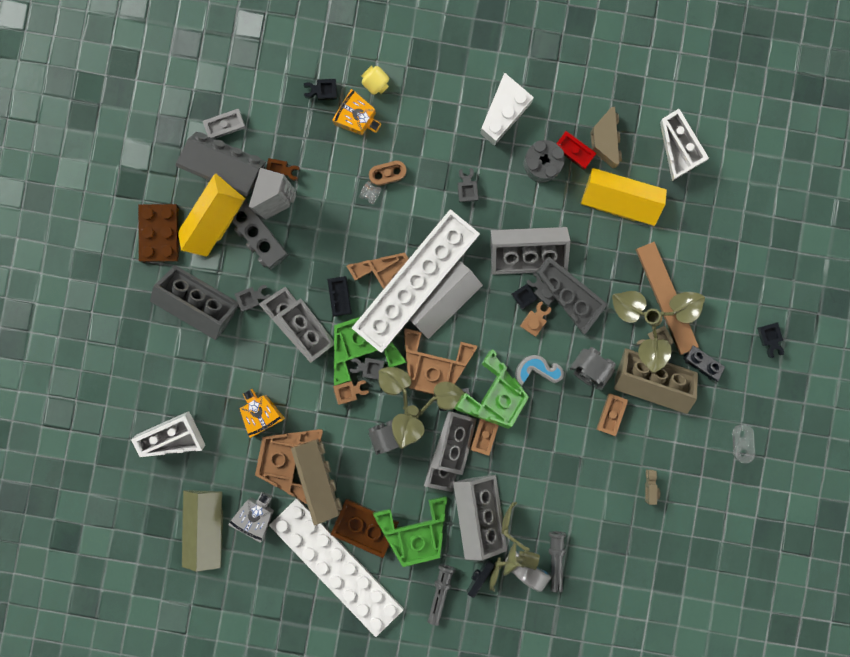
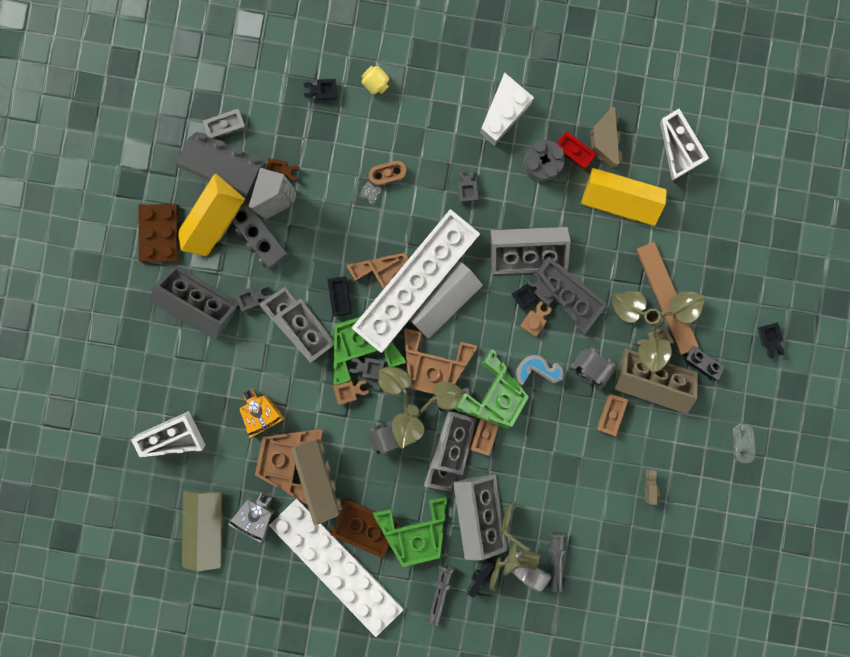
light orange torso [332,89,381,135] -> none

